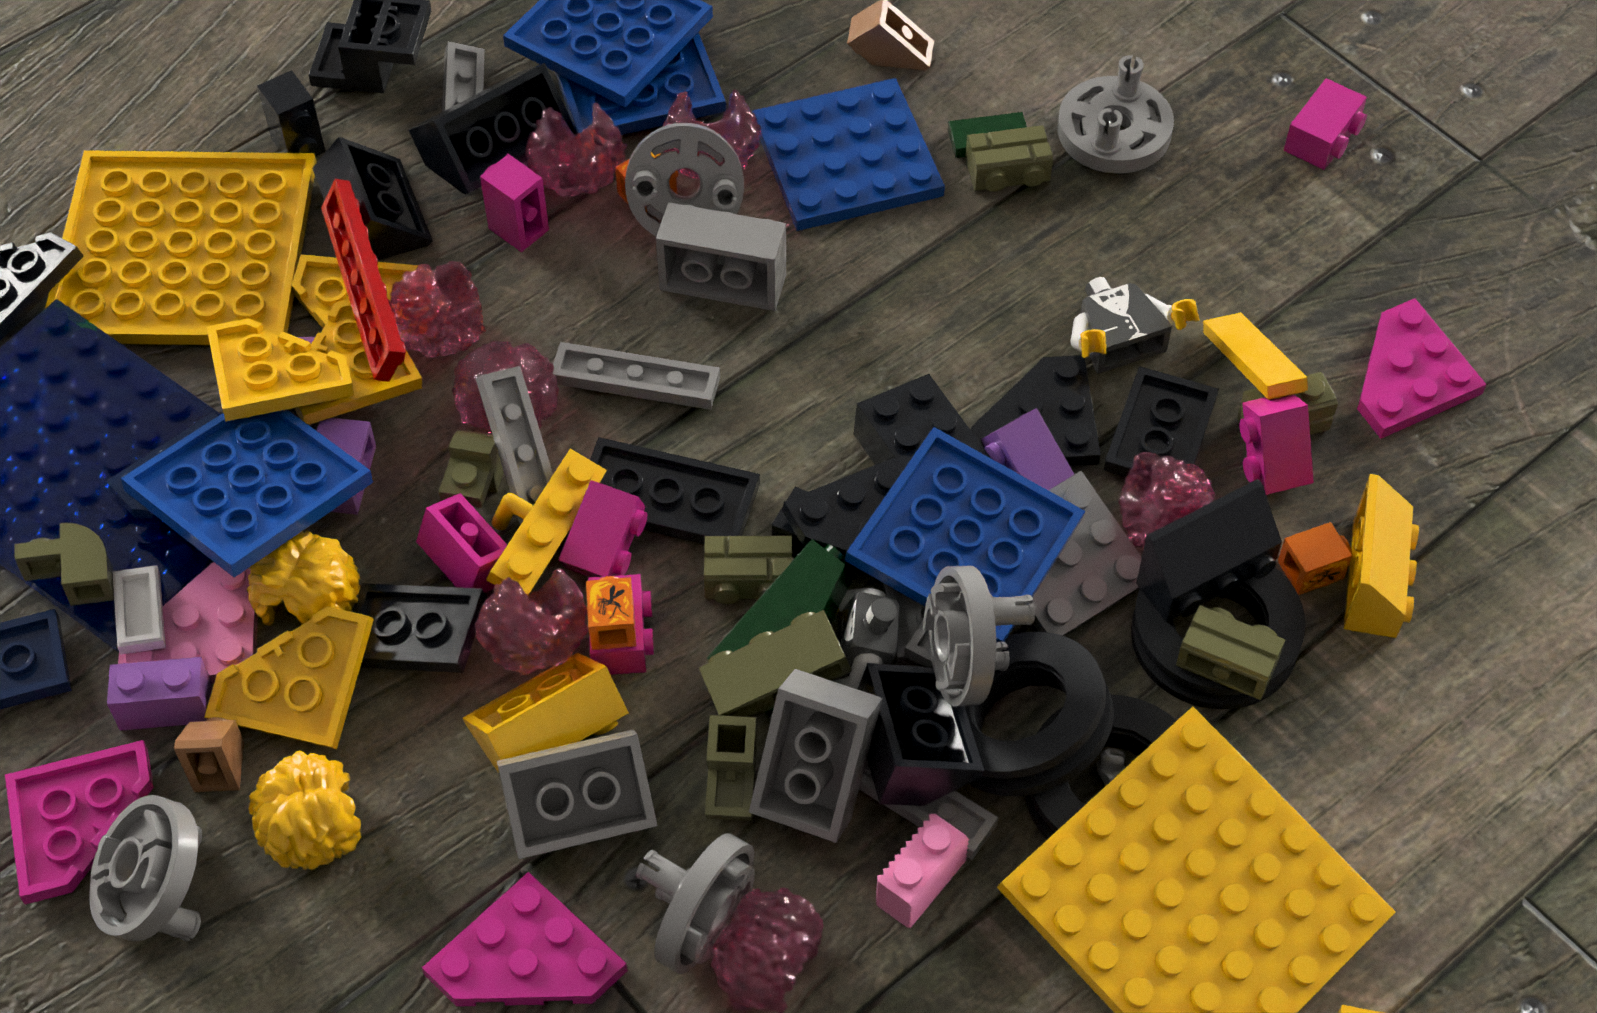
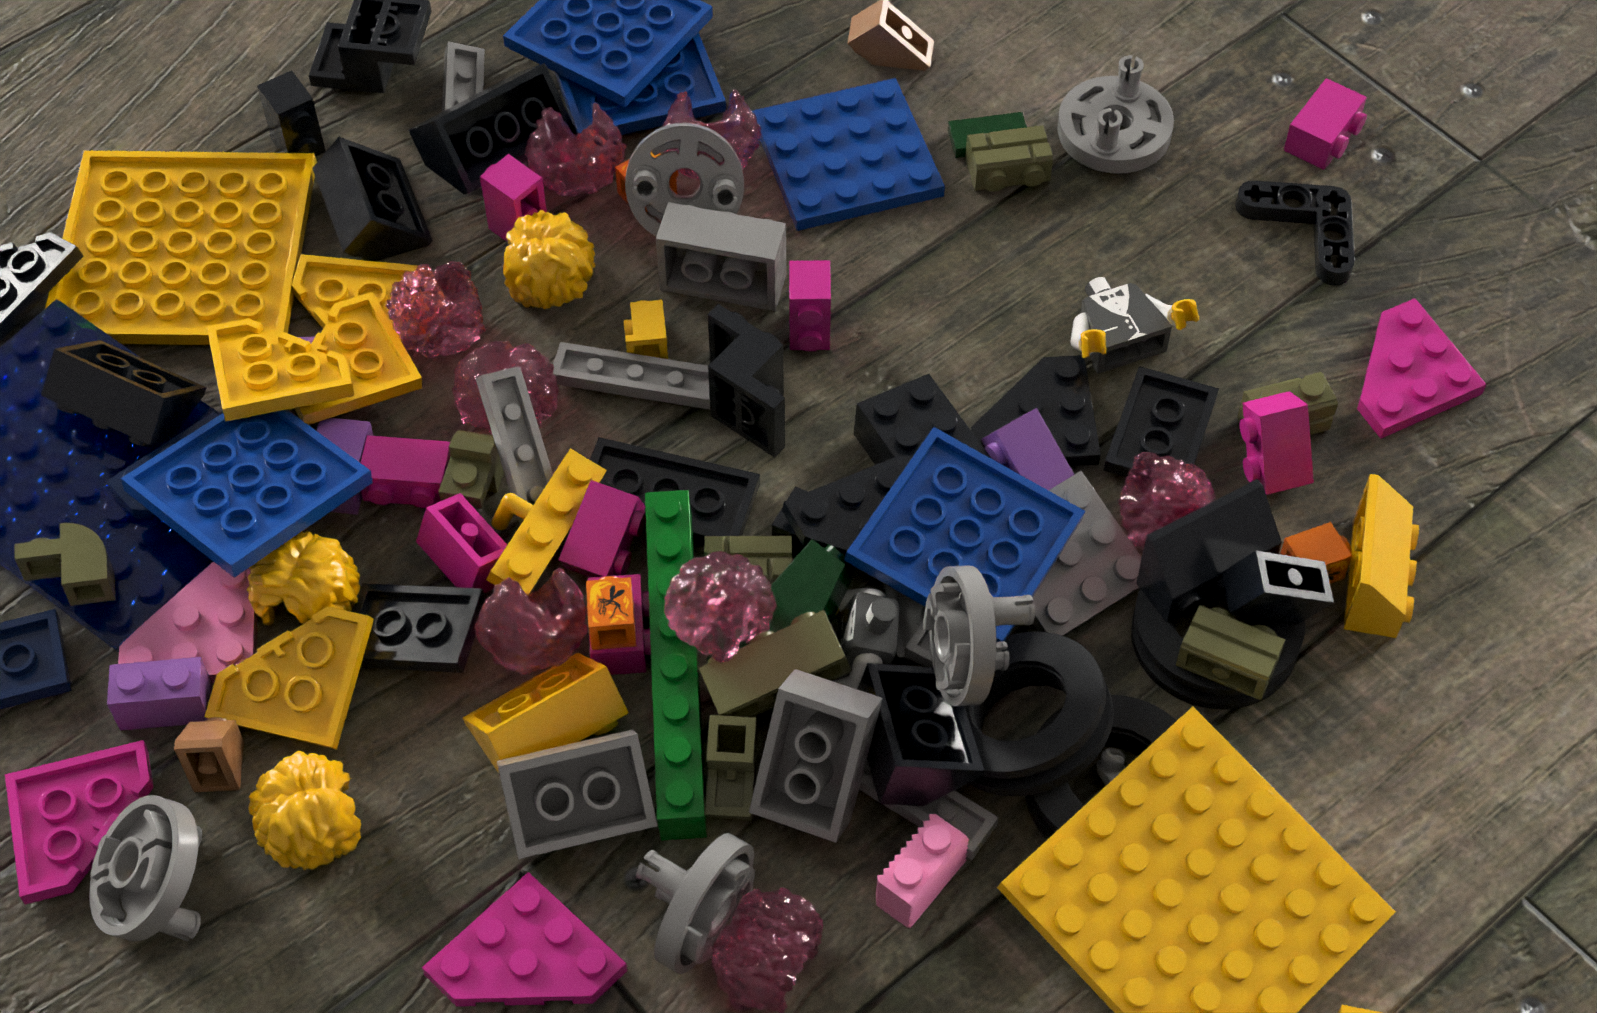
white tile [113,565,166,655] -> none
red plate [321,178,406,382] -> none
yellow tile [1203,313,1308,400] -> none
none -> black slope [41,340,207,447]
none -> dark pink brick [360,435,450,508]
none -> yellow hair [503,210,596,309]
none -> yellow brick [623,300,668,359]
none -> green brick [645,490,707,841]
none -> clear pink hair [664,551,777,663]
none -> black bracket [708,304,785,458]
none -> dark pink brick [789,260,831,351]
none -> black brick [1221,551,1334,624]
none -> black beam [1235,181,1355,286]

